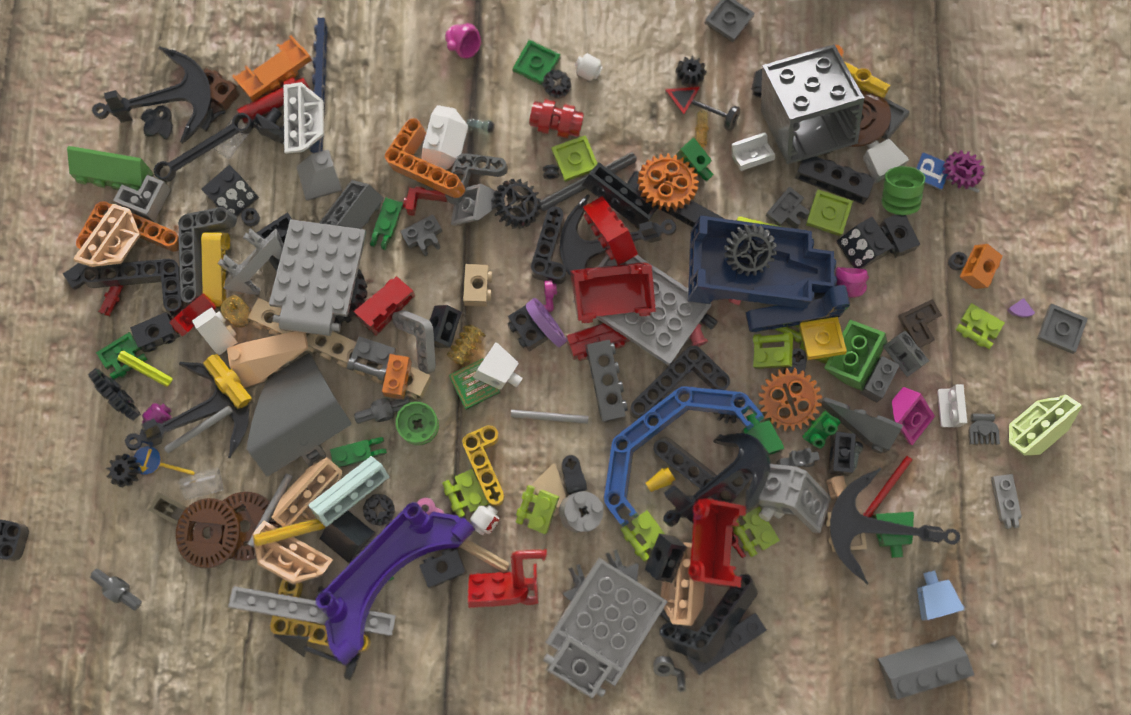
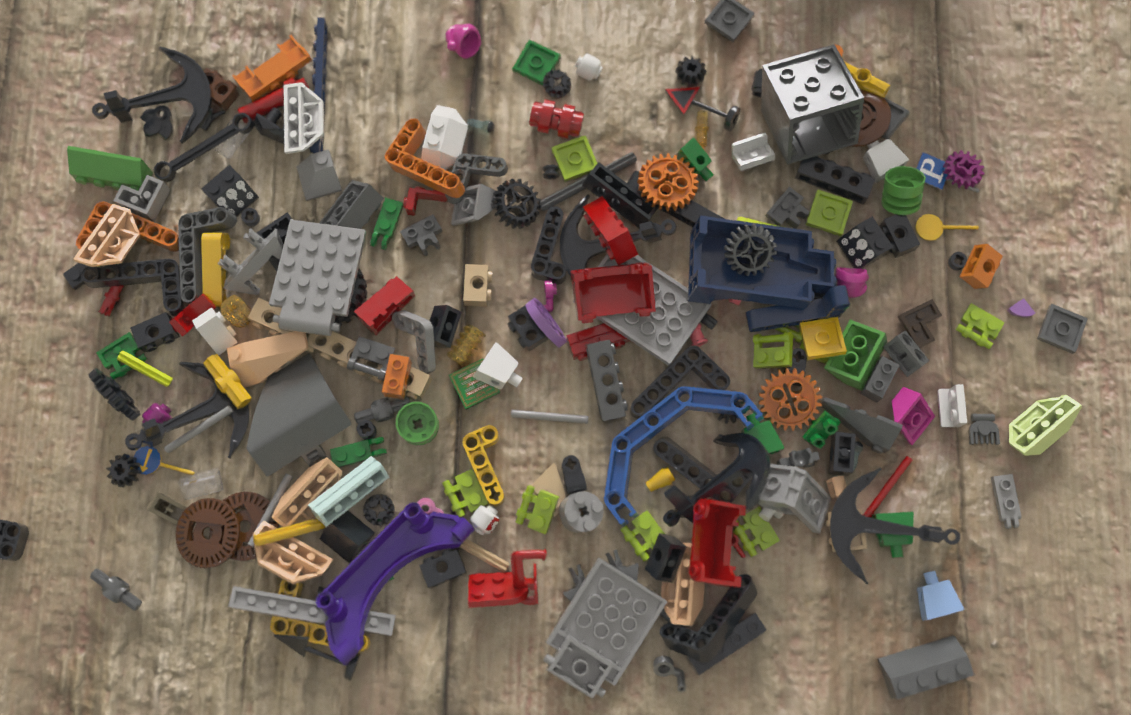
none -> black bush [357,420,377,440]
none -> yellow piece [915,214,979,241]

